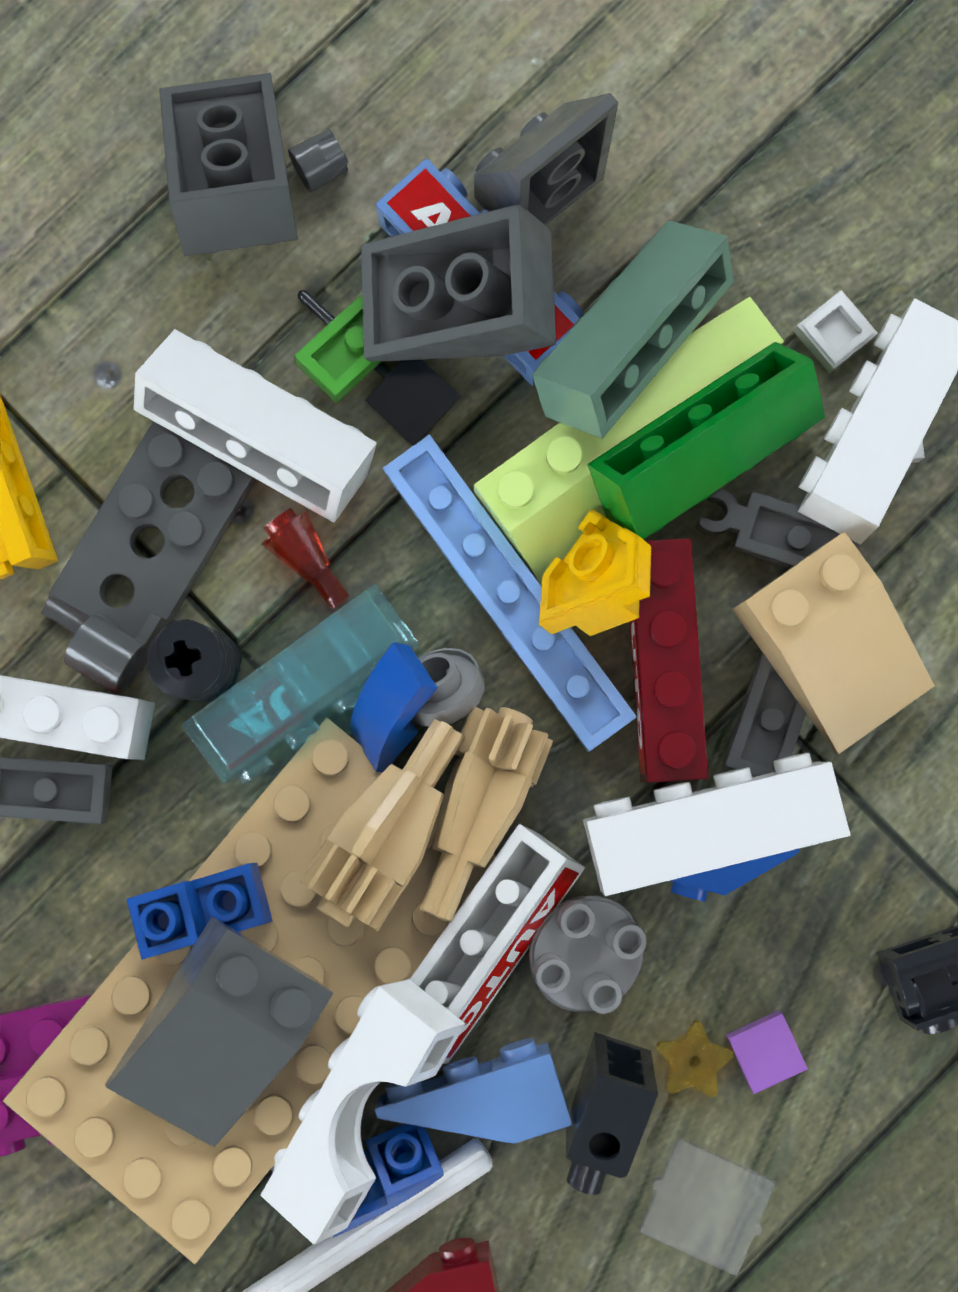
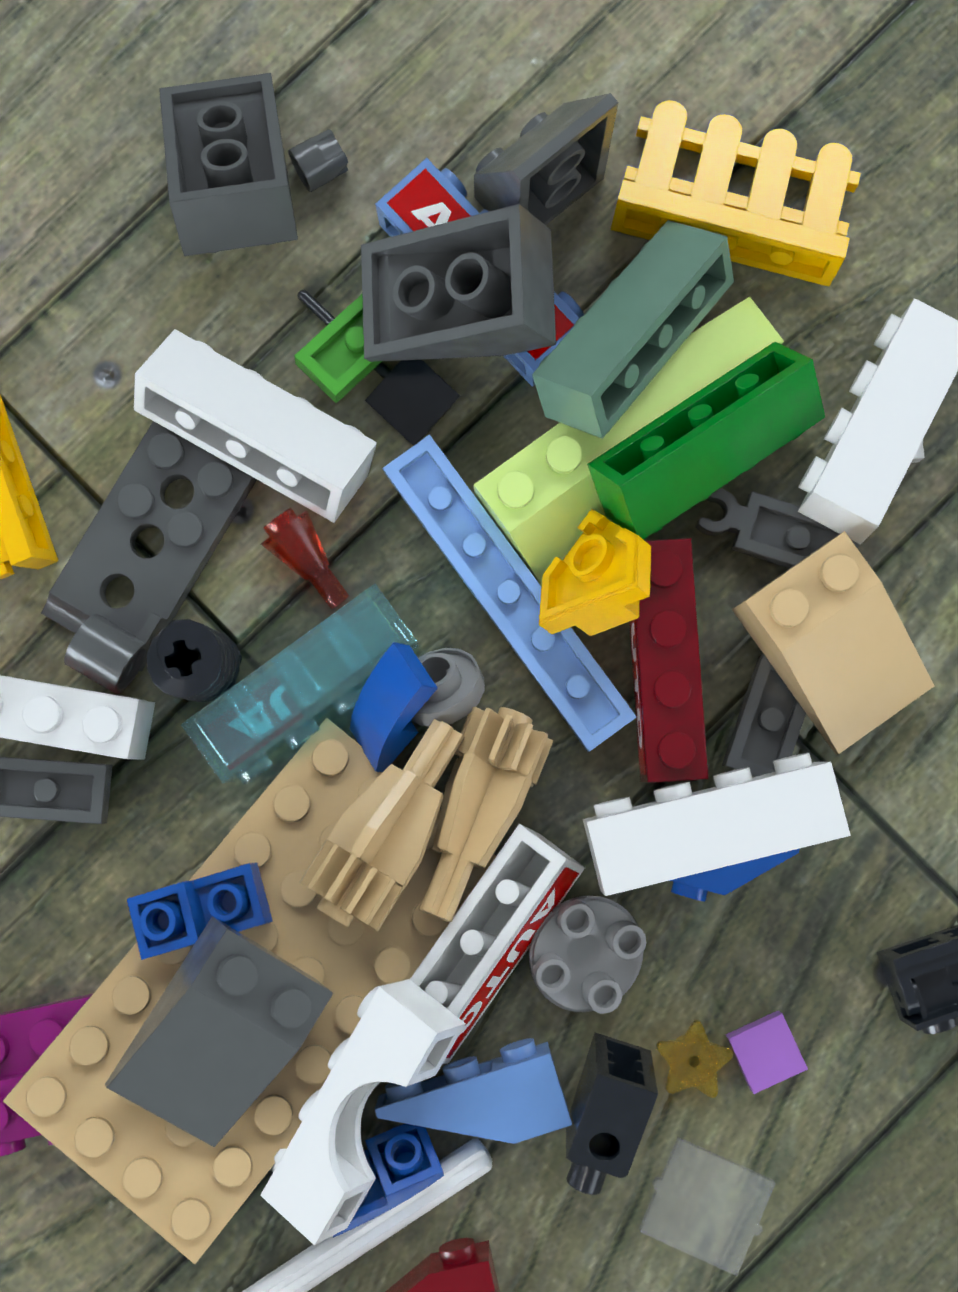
white tile [793,290,878,374] -> none
none -> yellow fence [610,100,861,287]

